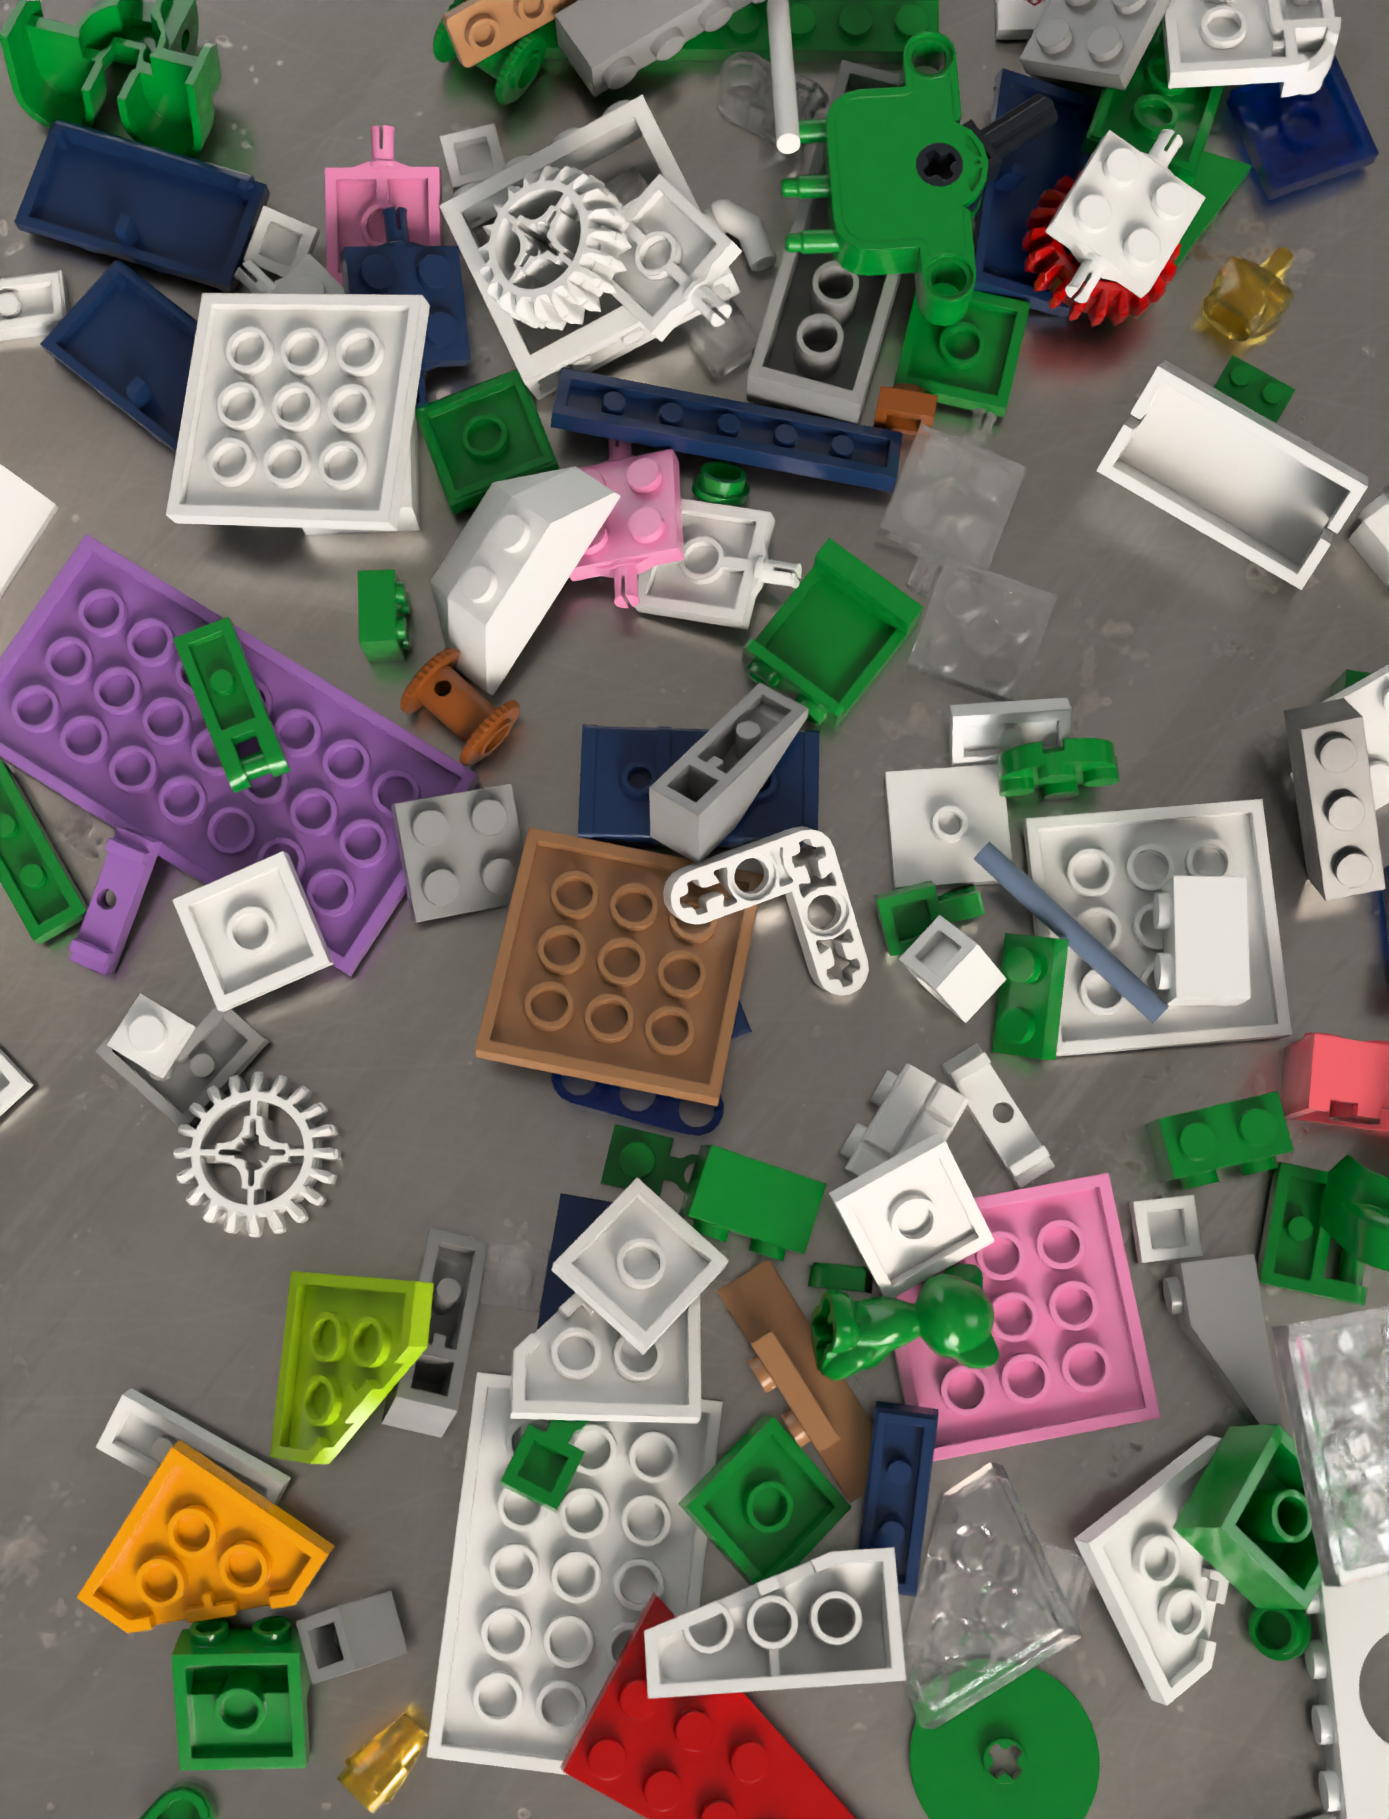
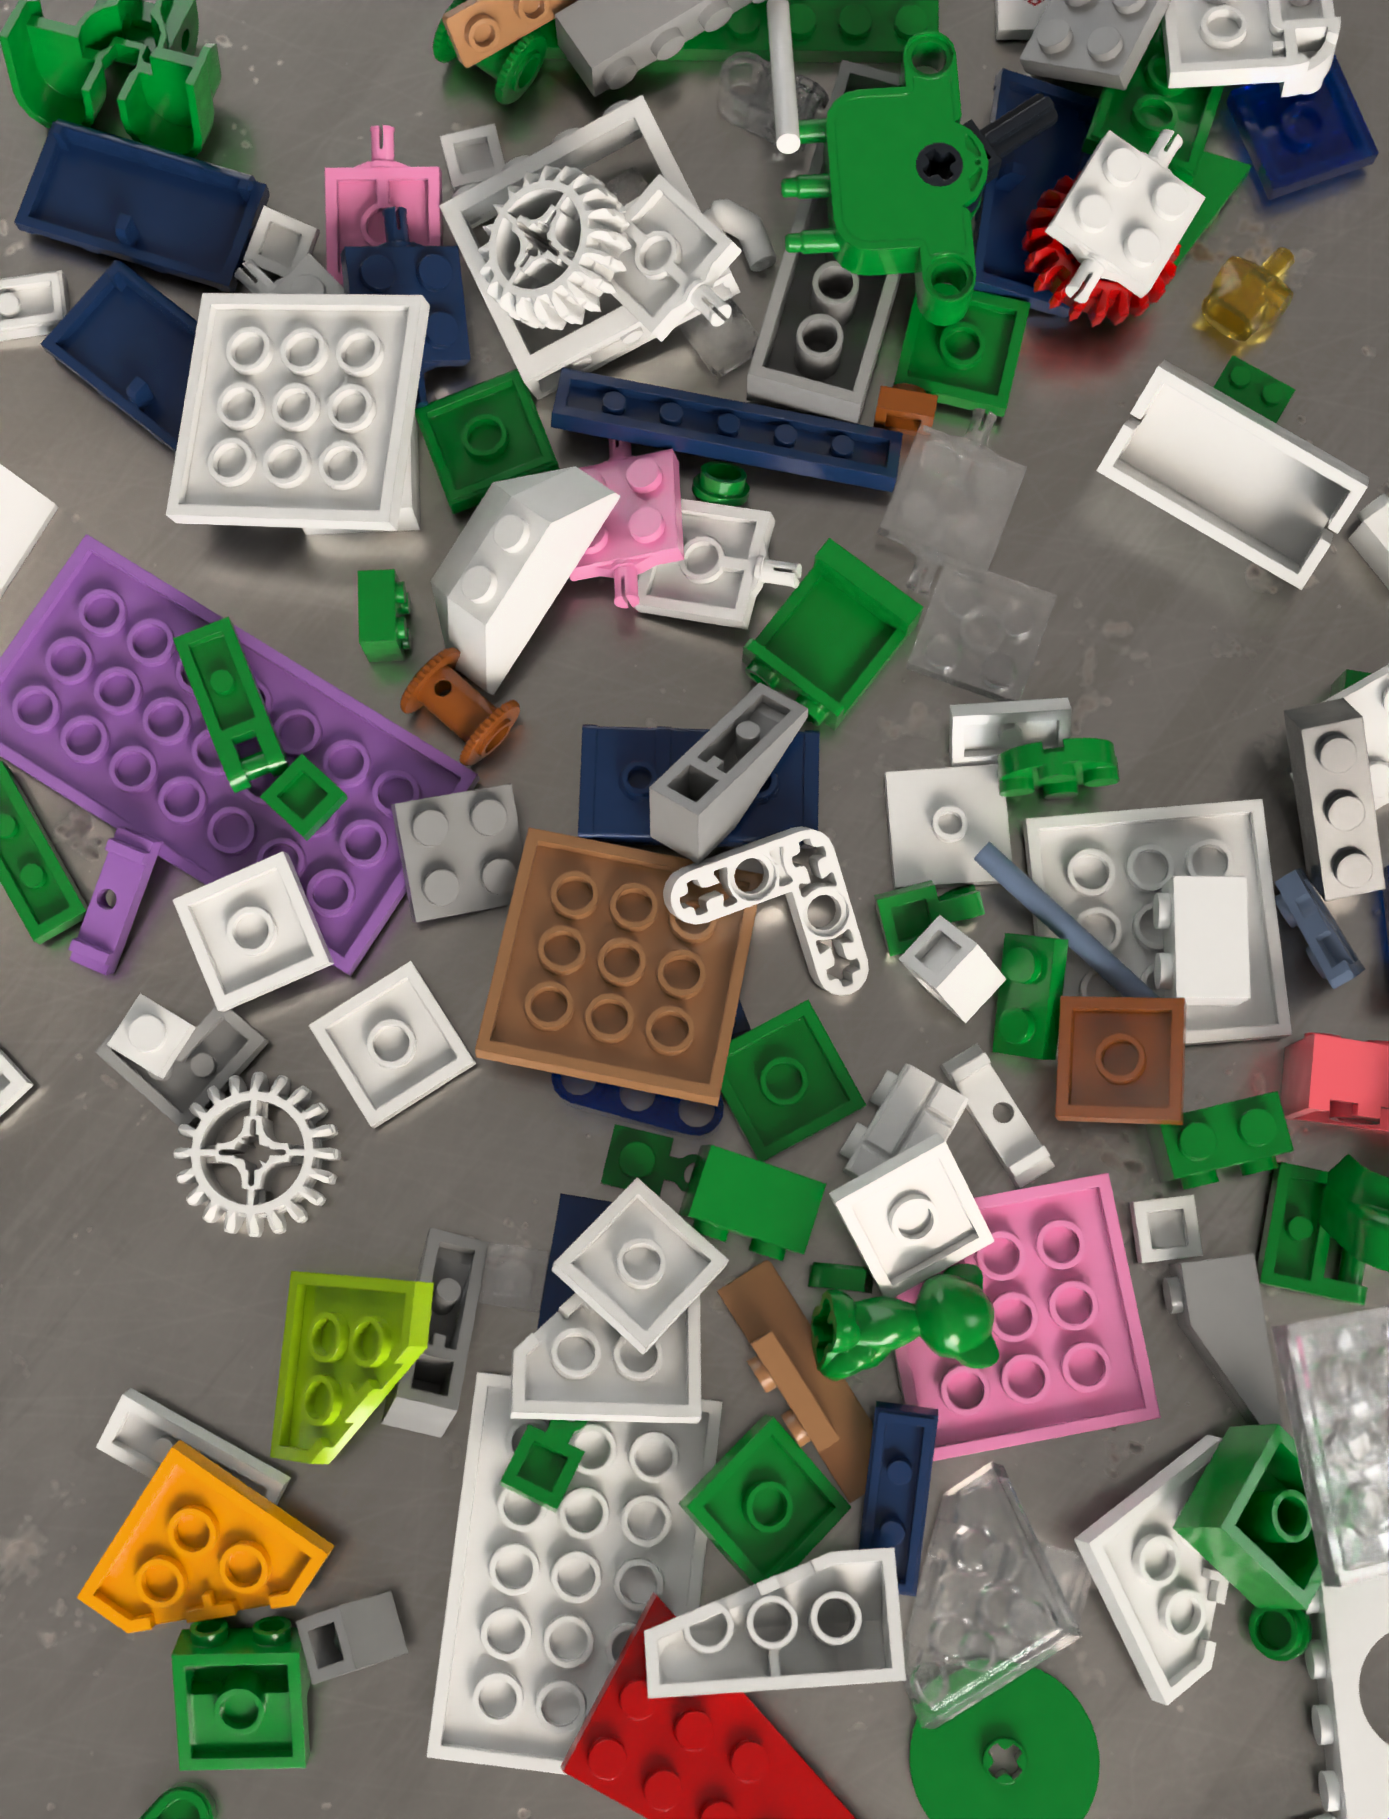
clear yellow cone [337,1713,429,1814] -> none
none -> green plate [260,754,348,841]
none -> white plate [308,961,476,1129]
none -> green plate [720,1000,867,1162]
none -> dark orange plate [1055,996,1187,1125]
none -> sand blue wing [1275,868,1366,990]

